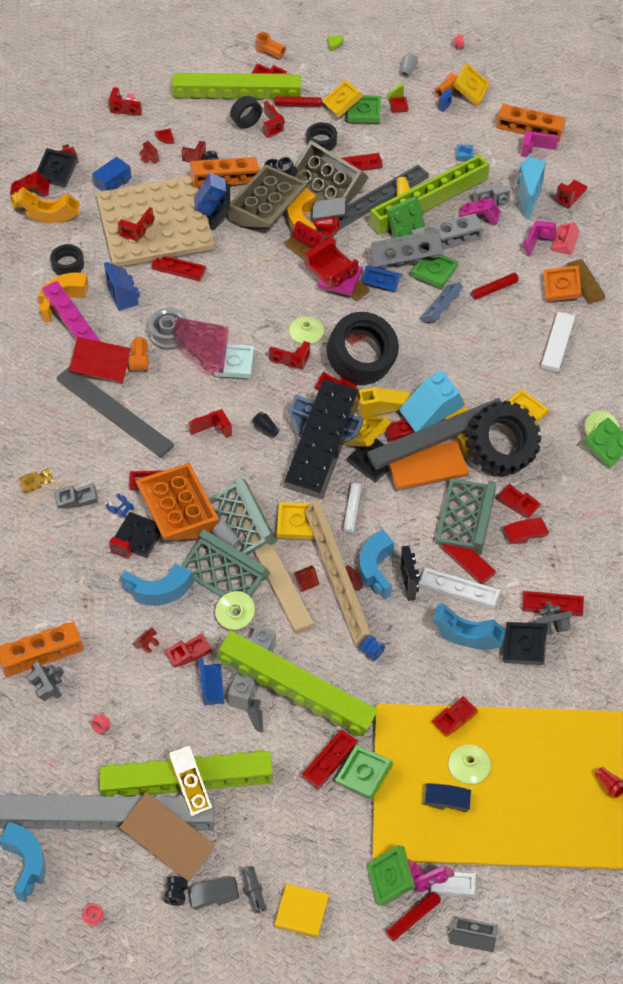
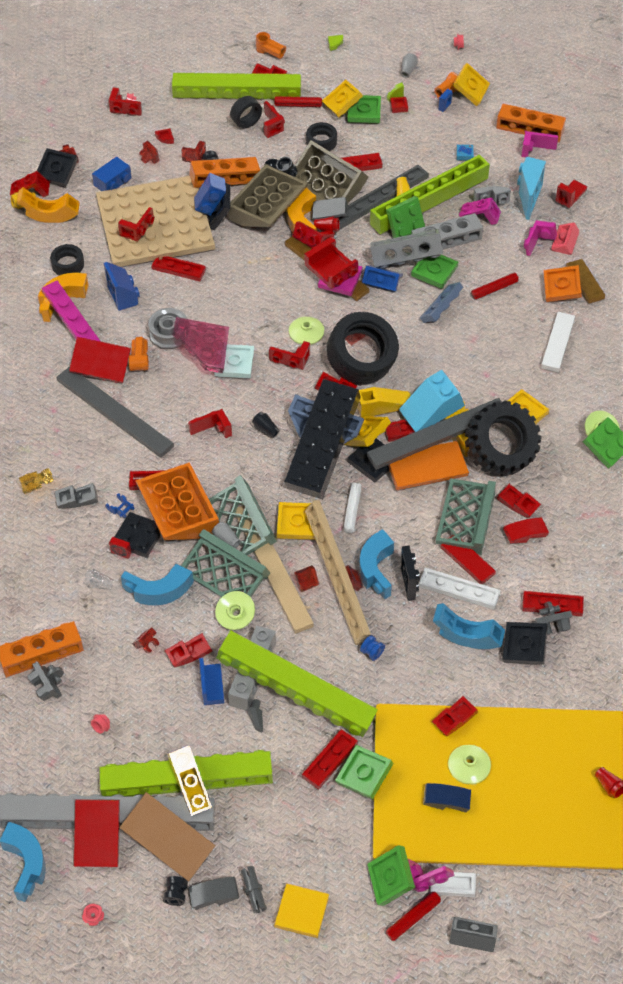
none -> red tile [74,799,120,867]

